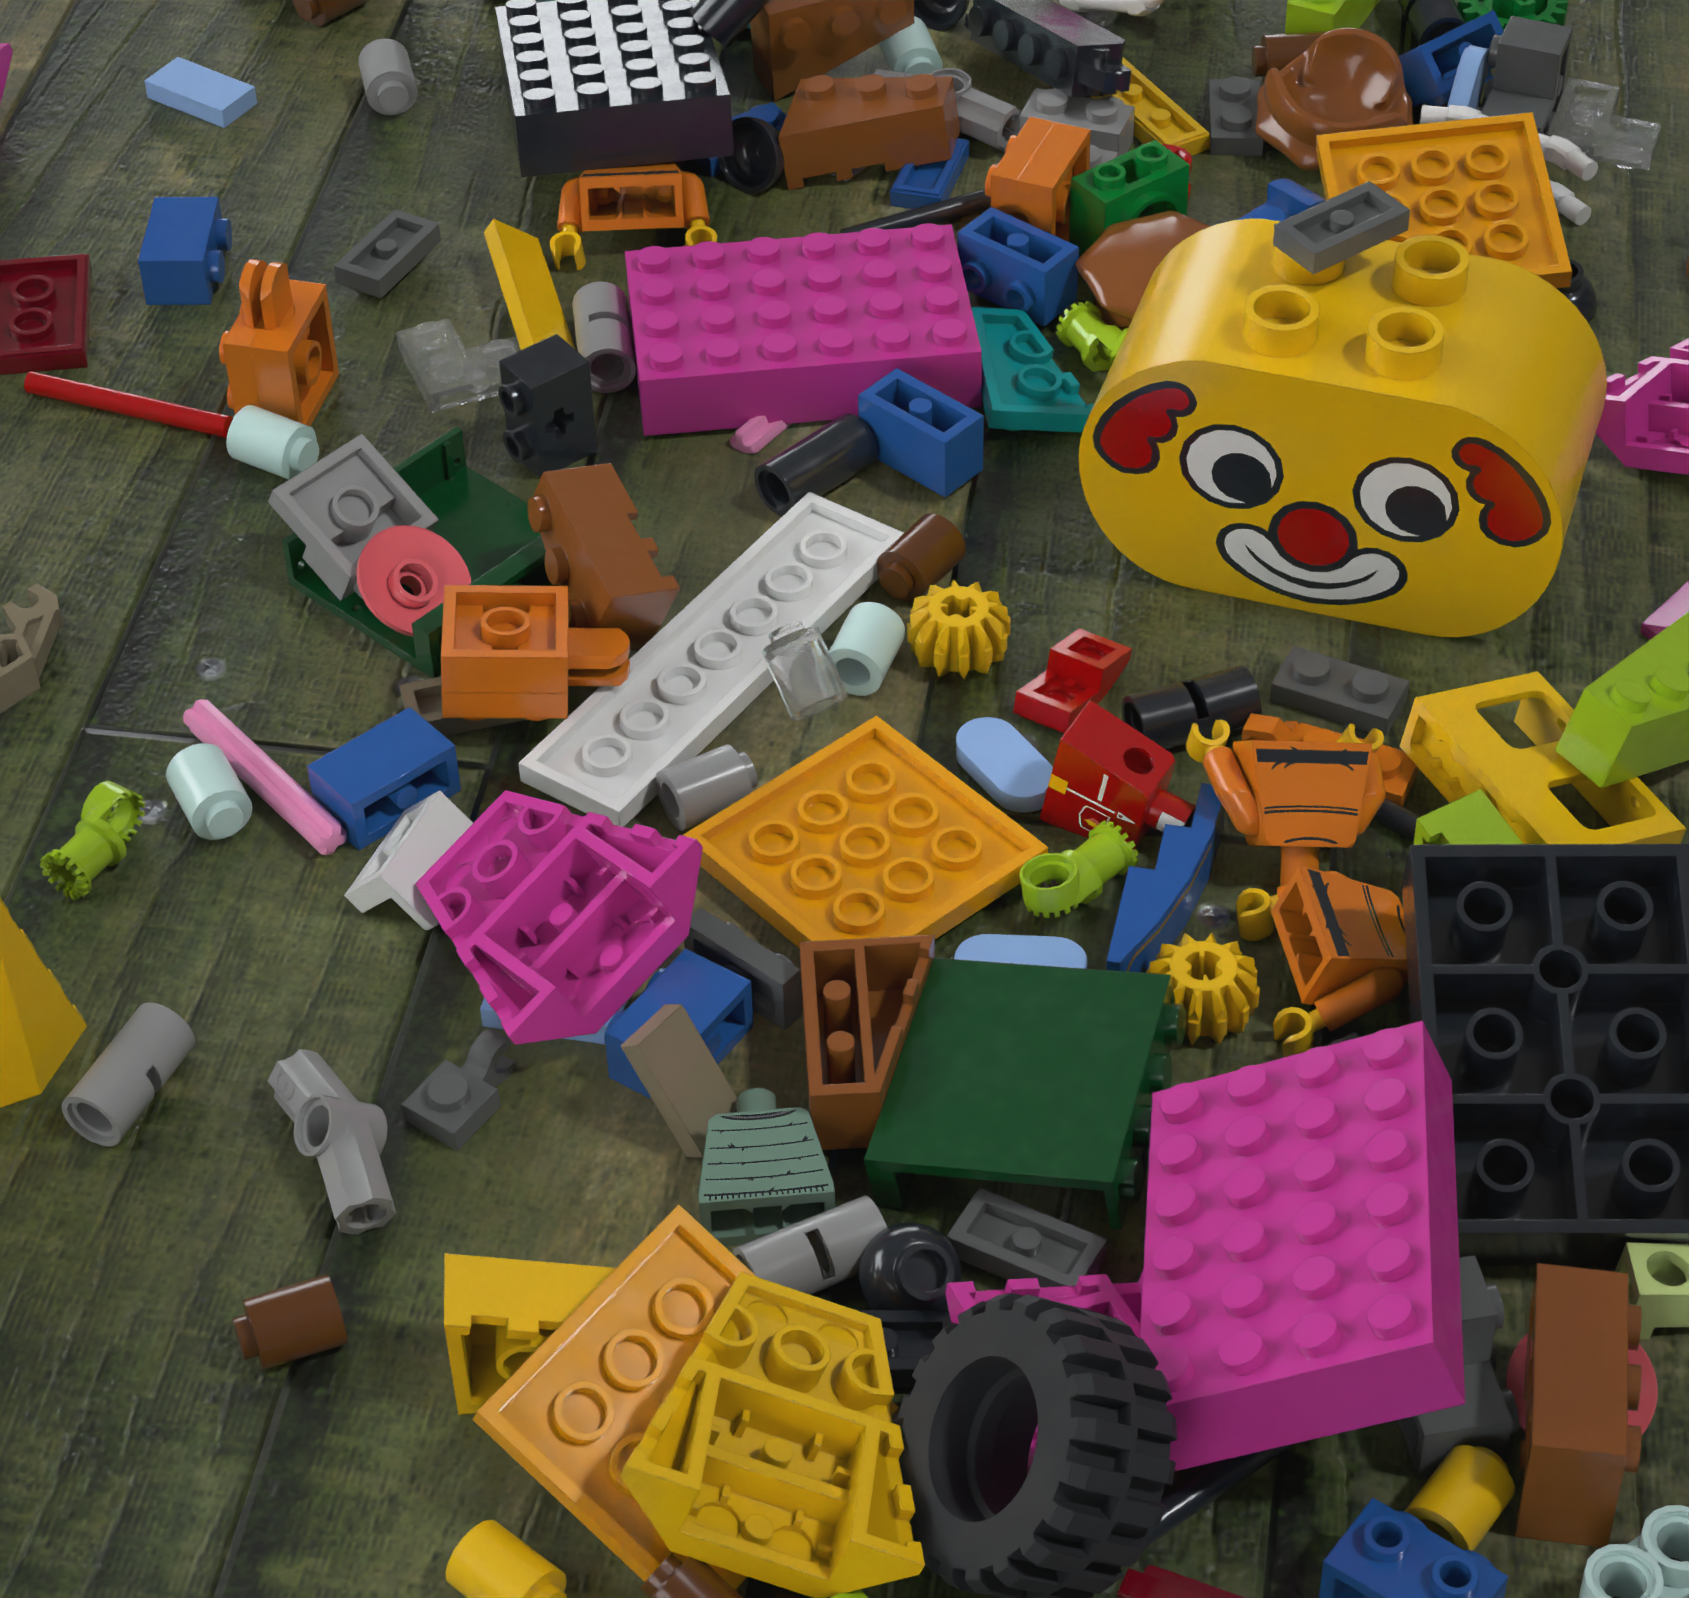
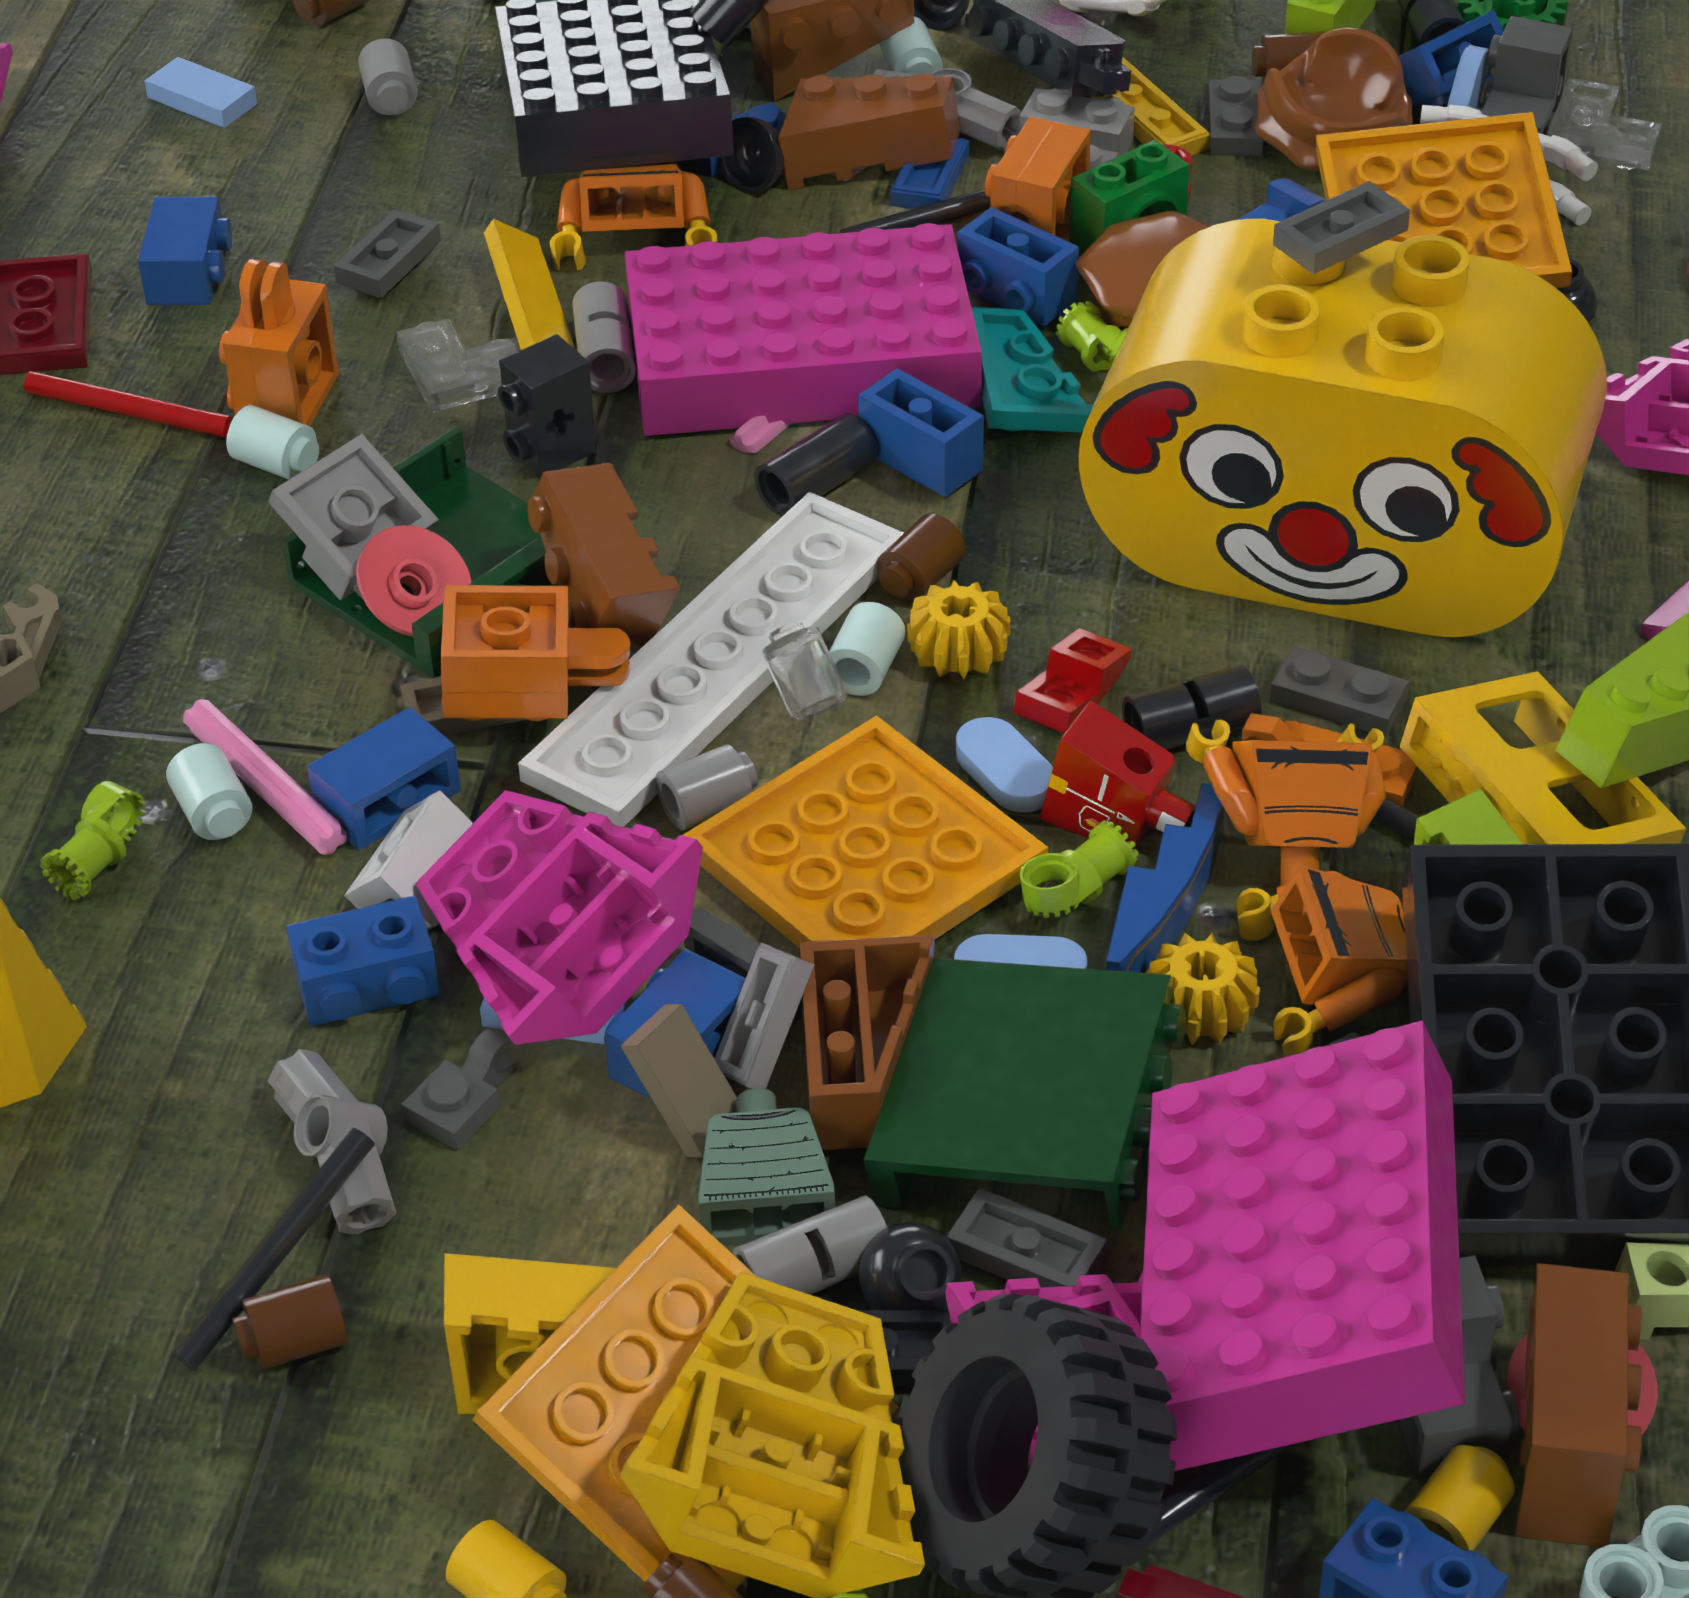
light grey pin [62,1003,195,1147] -> none
none -> black bar [173,1127,375,1371]
none -> blue brick [286,895,440,1027]
none -> light grey tile [714,943,815,1089]

